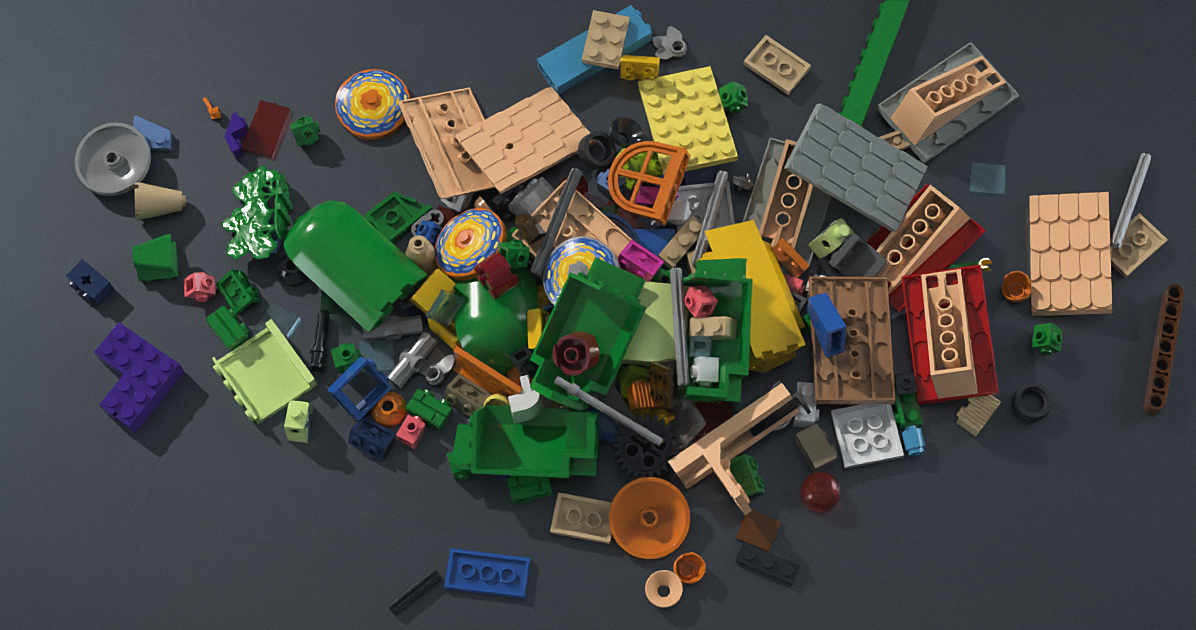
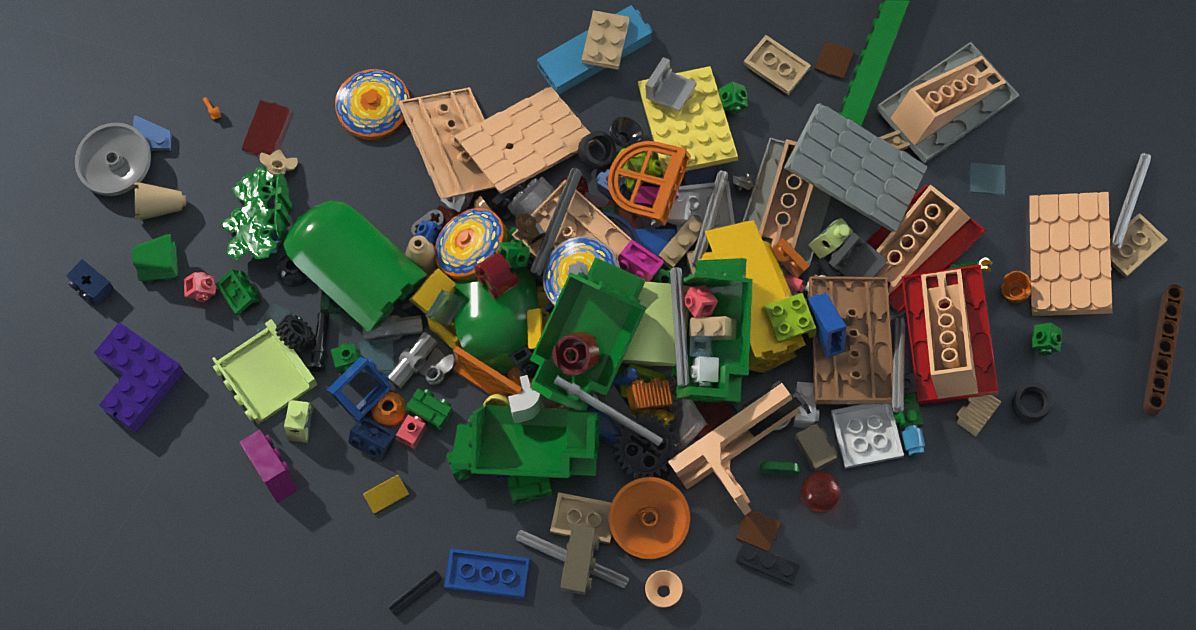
green brick [205,306,250,352] -> none
dark purple slope [224,112,248,159] -> none
green brick [290,116,321,146] -> none
green wing [365,191,433,242] -> none
dark tan bracket [443,374,492,416] -> none
yellow bracket [621,55,660,80] -> none
dark brown bracket [649,358,677,409] -> none
light grey plate [652,26,687,60] -> none
orange hair [673,552,706,584] -> none
green bracket [730,454,765,497] -> none
none -> magenta wedge [239,429,298,503]
none -> tan plate [259,150,298,176]
none -> black tyre [275,314,314,351]
none -> yellow slope [363,475,409,514]
none -> light grey axle [516,530,629,588]
none -> dark tan wedge [560,524,600,595]
none -> blue arm [612,368,638,385]
none -> light grey bracket [645,57,696,112]
none -> green tile [760,462,800,476]
none -> lime bracket [765,293,817,342]
none -> reddish brown piece [814,41,854,80]
none -> light grey axle [892,317,905,413]

